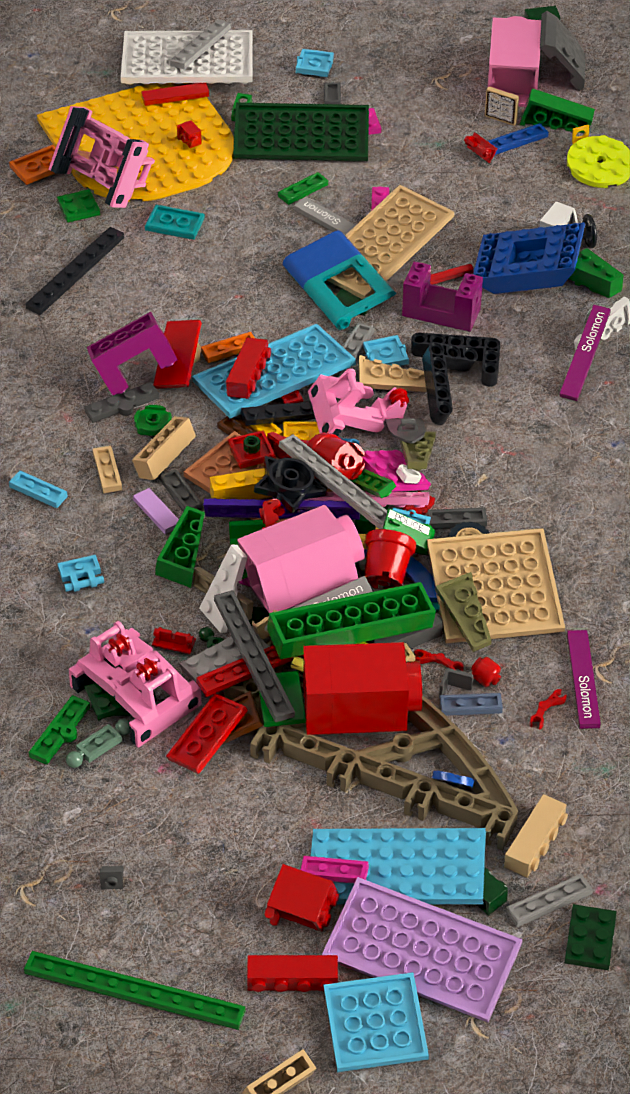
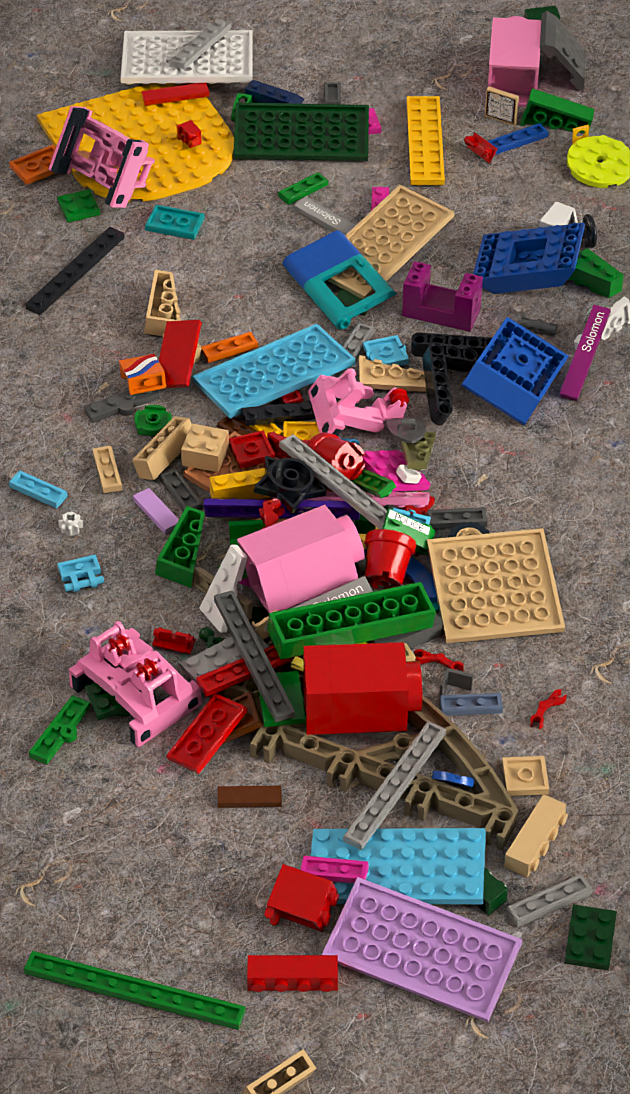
sand green plate [66,719,130,768] -> none
magenta piece [87,311,177,396] -> none
dark grey bracket [100,866,124,890] -> none
red brick [226,337,271,399] -> none
dark green axle [243,435,260,454] -> none
medium azure plate [296,49,334,77] -> none
medium azure plate [324,972,429,1072] -> none
red axle [430,263,474,285] -> none
olive wing [435,572,492,652] -> none
red head [470,657,502,687] -> none
magenta tile [567,630,601,729] -> none
none -> white gear [58,512,83,536]
none -> orange panel [119,354,166,395]
none -> tan wedge [144,270,181,336]
none -> tan brick [181,424,229,472]
none -> reddish brown tile [218,785,282,808]
none -> dark blue slope [245,80,304,104]
none -> light grey tile [343,721,446,851]
none -> yellow plate [407,96,445,186]
none -> blue slope [461,317,569,425]
none -> tan plate [502,756,549,796]
none -> dark grey pin [520,317,558,336]

